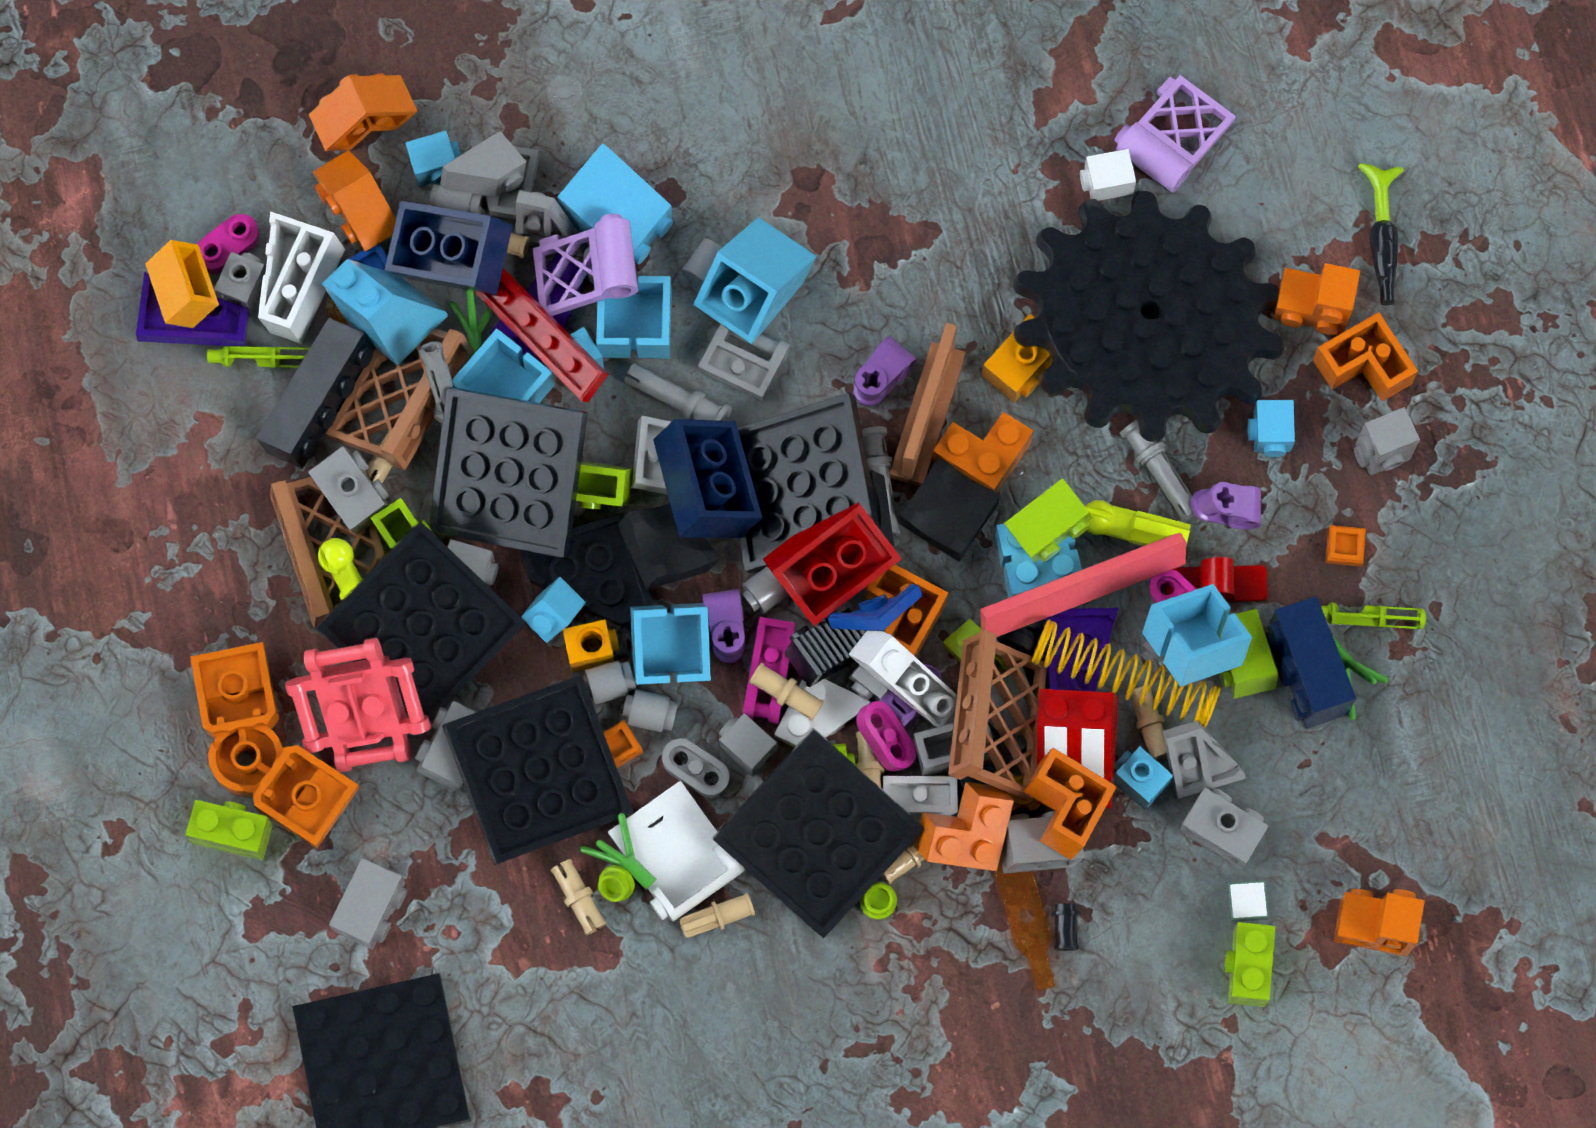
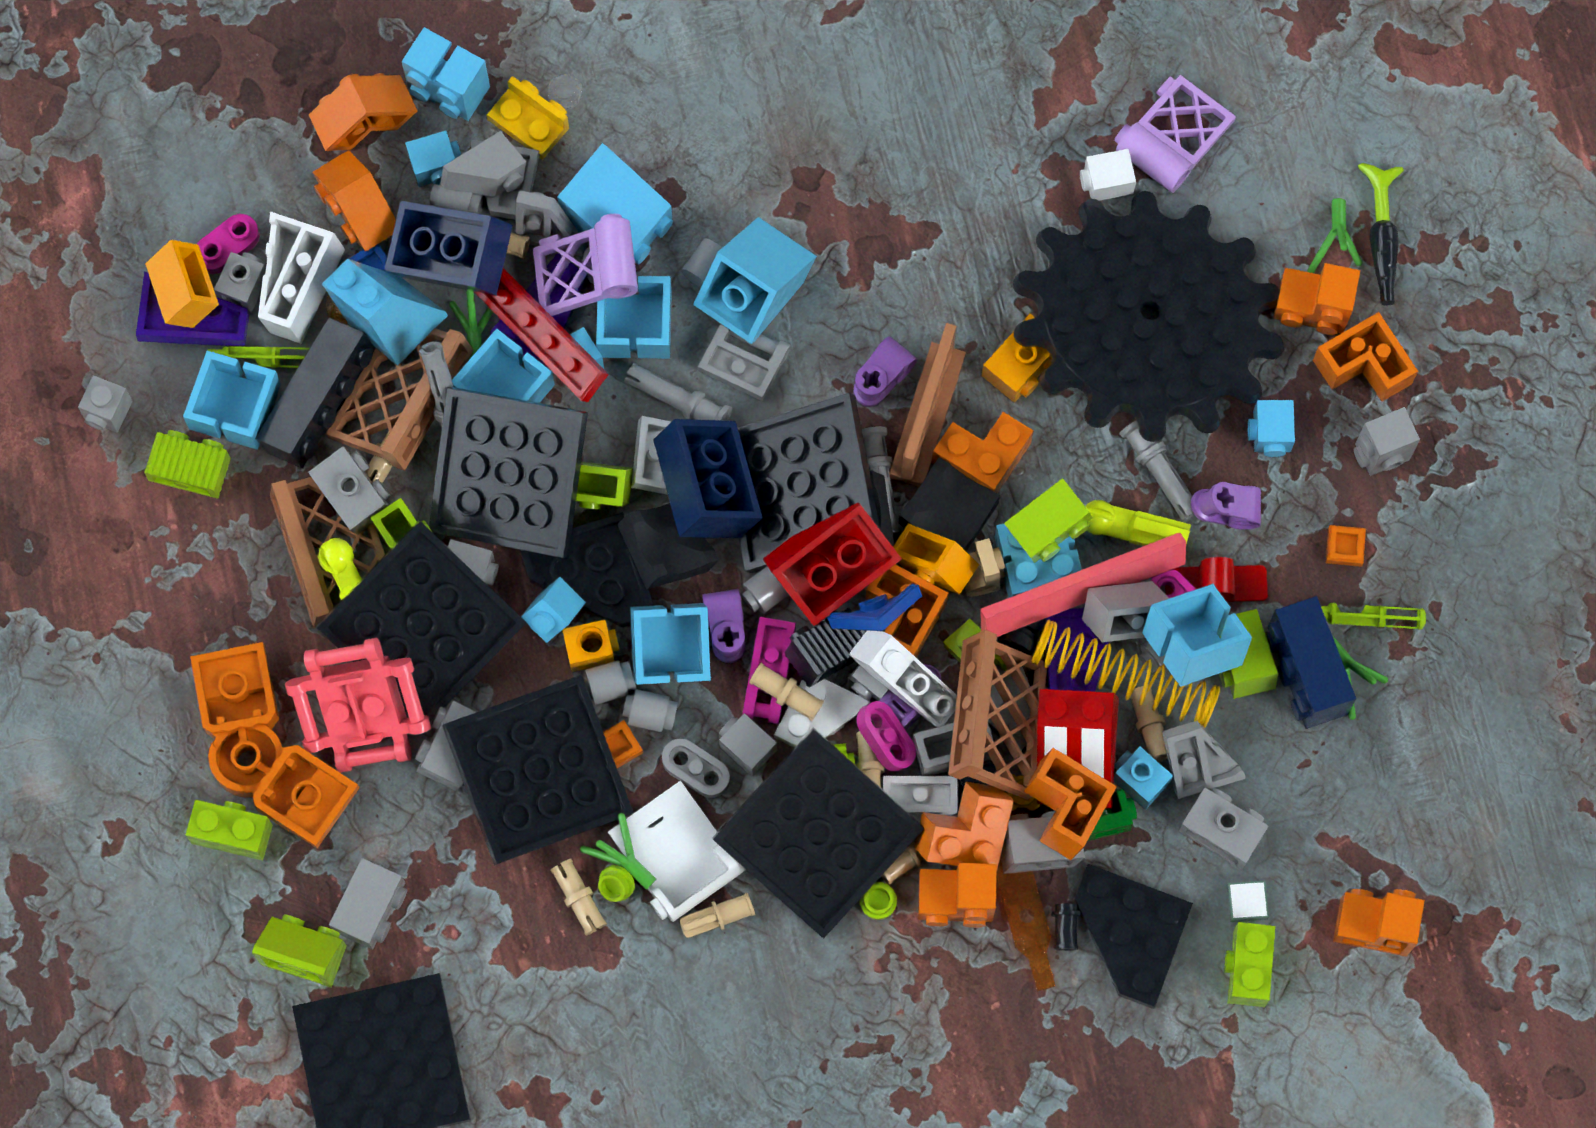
none -> light grey brick [78,375,133,433]
none -> lime brick [144,430,231,499]
none -> medium azure piece [183,351,281,450]
none -> lime slope [252,914,346,988]
none -> medium azure piece [402,27,490,121]
none -> yellow bracket [487,76,569,160]
none -> light orange brick [893,524,979,595]
none -> orange brick [918,863,997,928]
none -> tan plate [965,538,1005,597]
none -> black plate [1074,864,1193,1009]
none -> light grey brick [1082,581,1169,643]
none -> green bracket [1088,789,1137,841]
none -> bright green plant [1307,198,1362,273]

